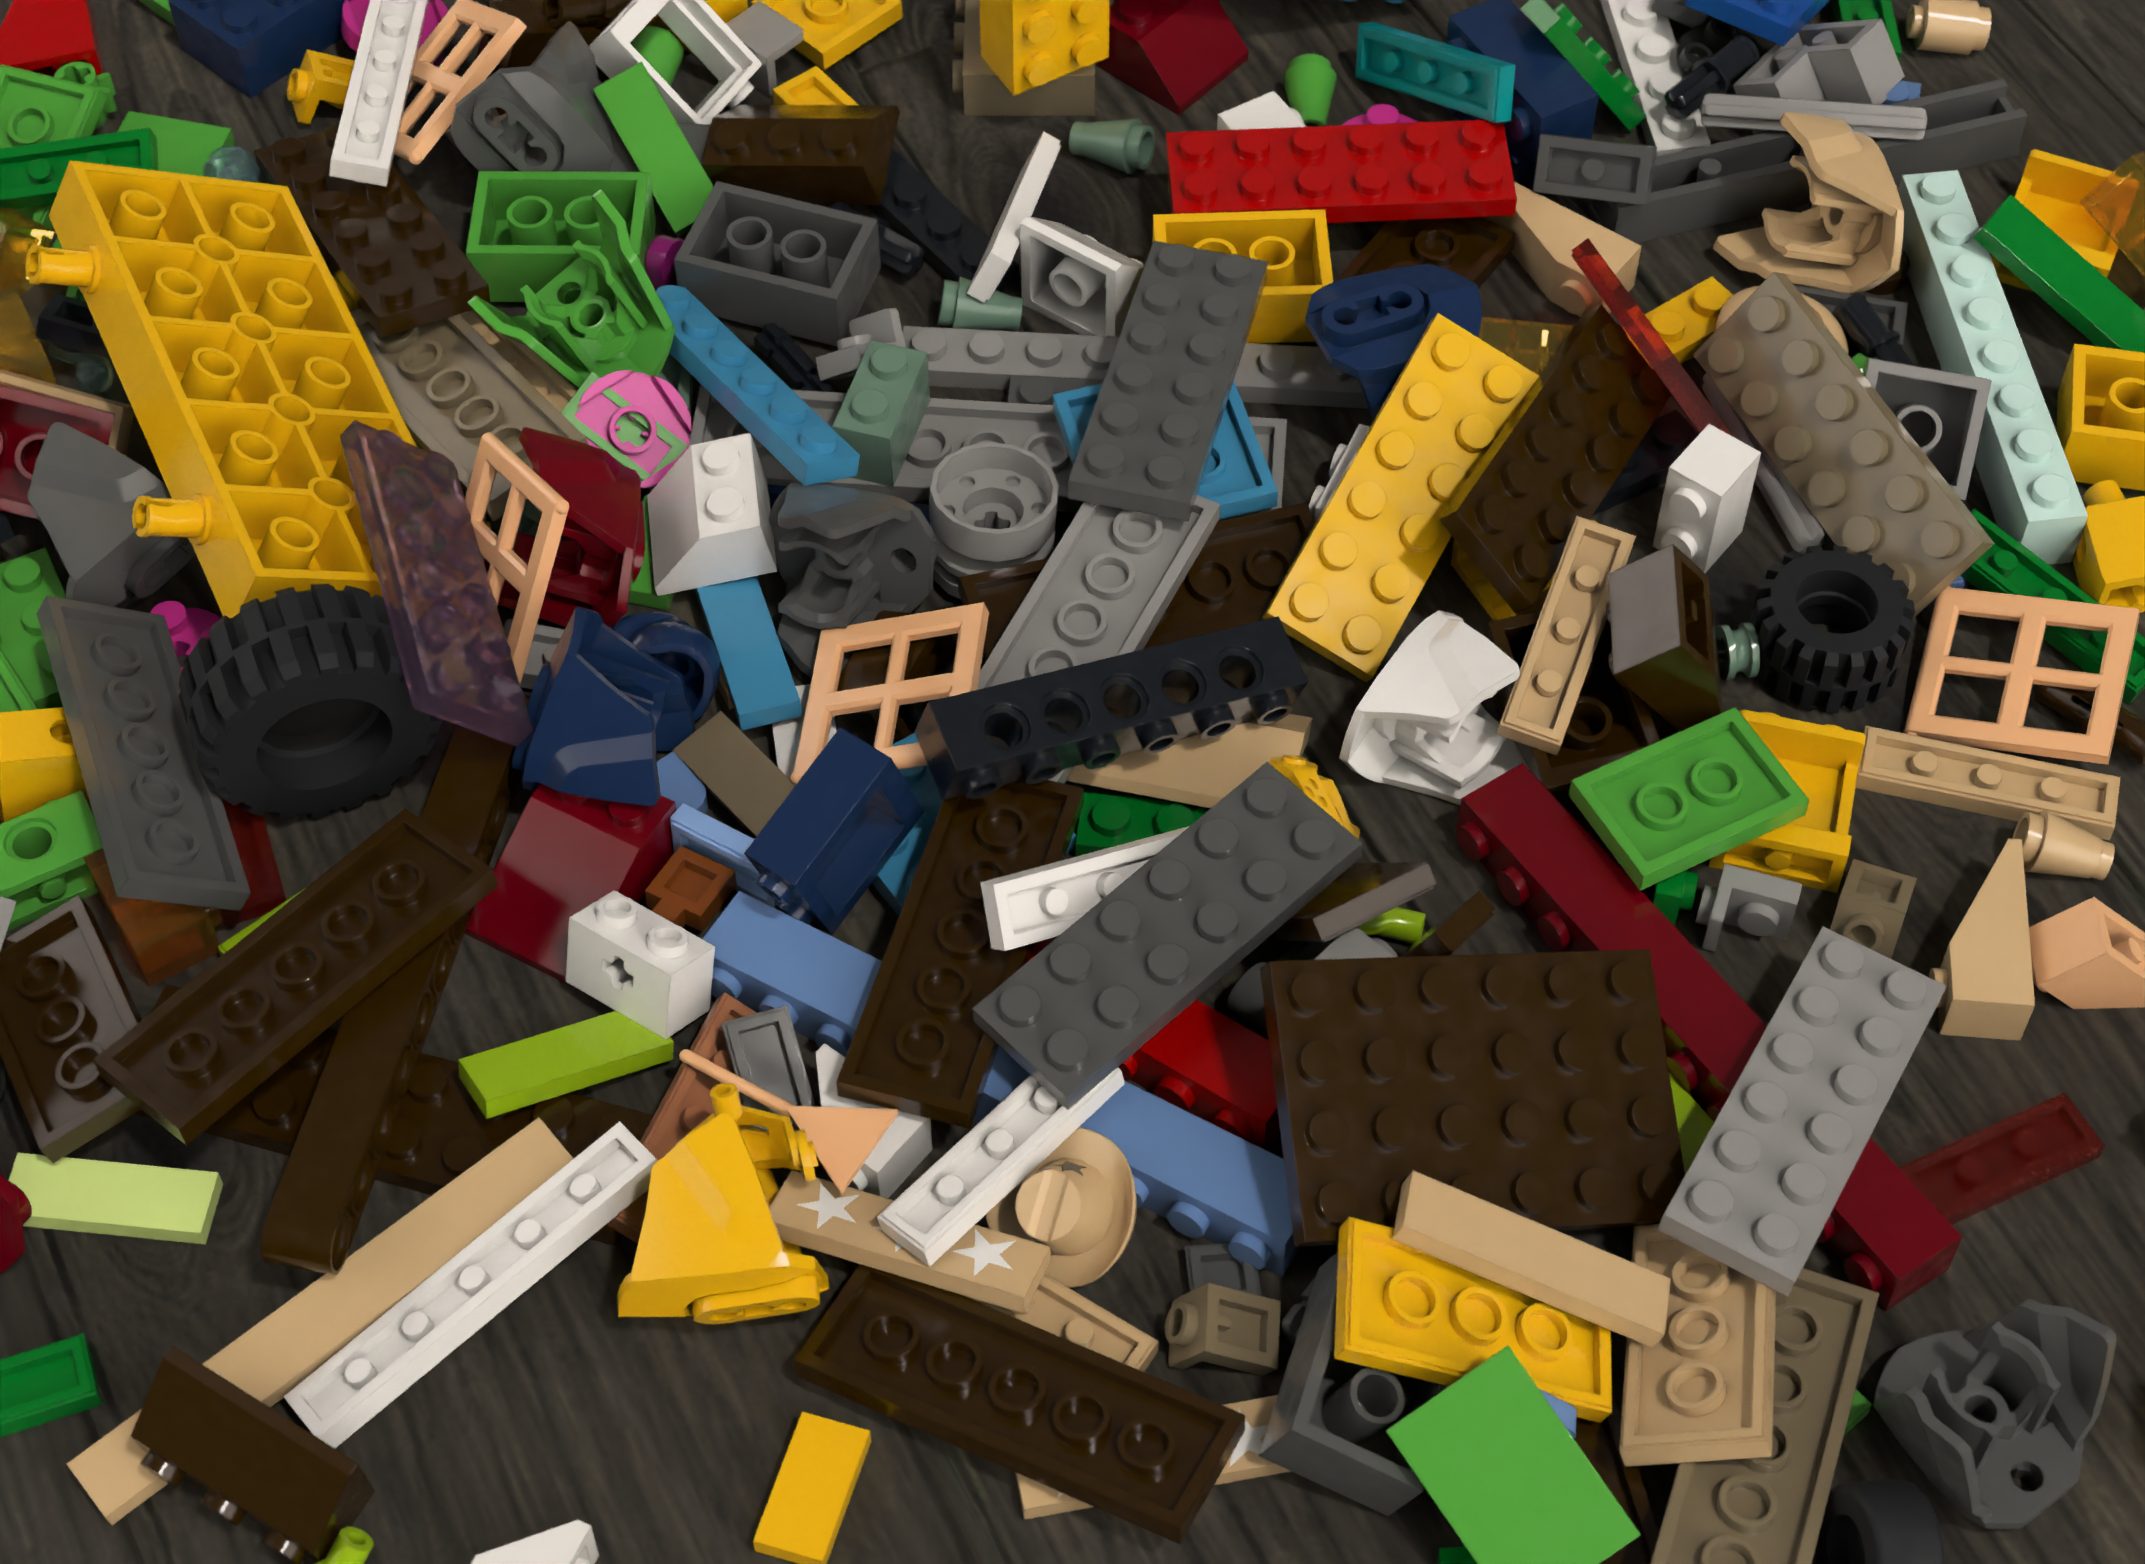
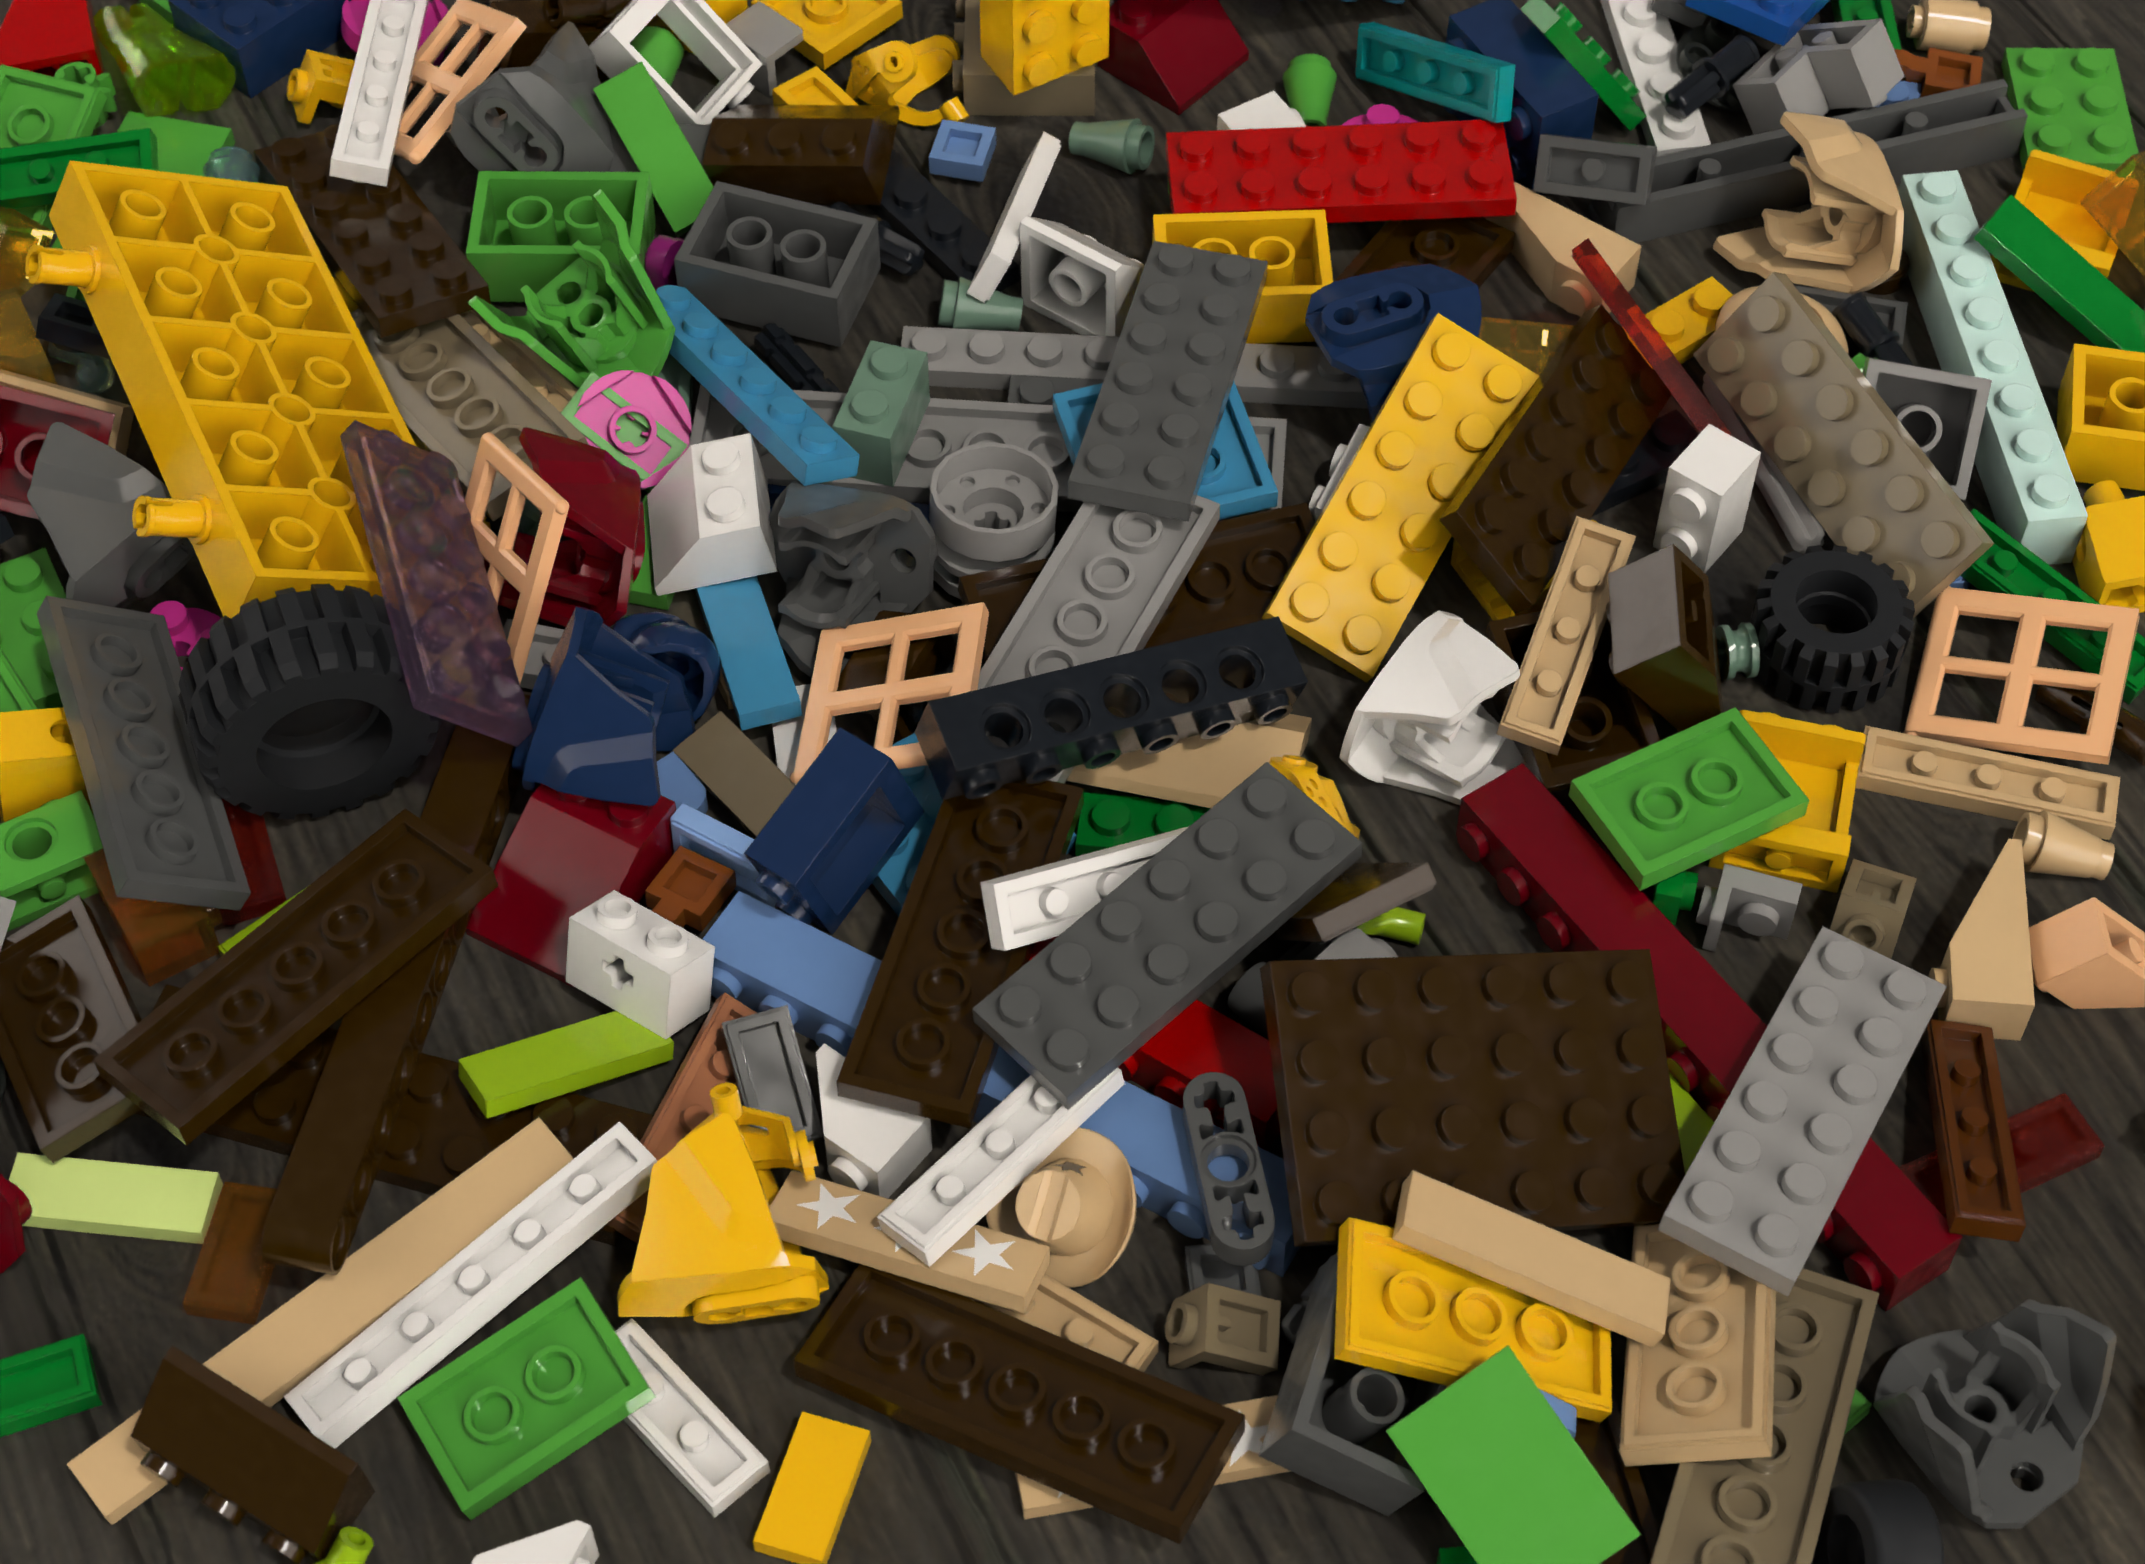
light nougat piece [679,1049,899,1195] -> none
light grey bracket [815,308,906,381] -> none
dark brown tile [1398,891,1495,957] -> none
light grey axle [1701,93,1927,141] -> none
none -> clear neon green piece [93,3,236,117]
none -> clear orange tile [182,1181,277,1325]
none -> bright green plate [397,1277,656,1520]
none -> white tile [616,1318,770,1518]
none -> yellow helmet [845,35,970,126]
none -> medium blue plate [929,119,996,182]
none -> dark grey beam [1182,1072,1275,1266]
none -> dark orange plate [1894,47,1983,97]
none -> reddish brown tile [1920,1019,2026,1242]
none -> bright green plate [2001,47,2141,178]

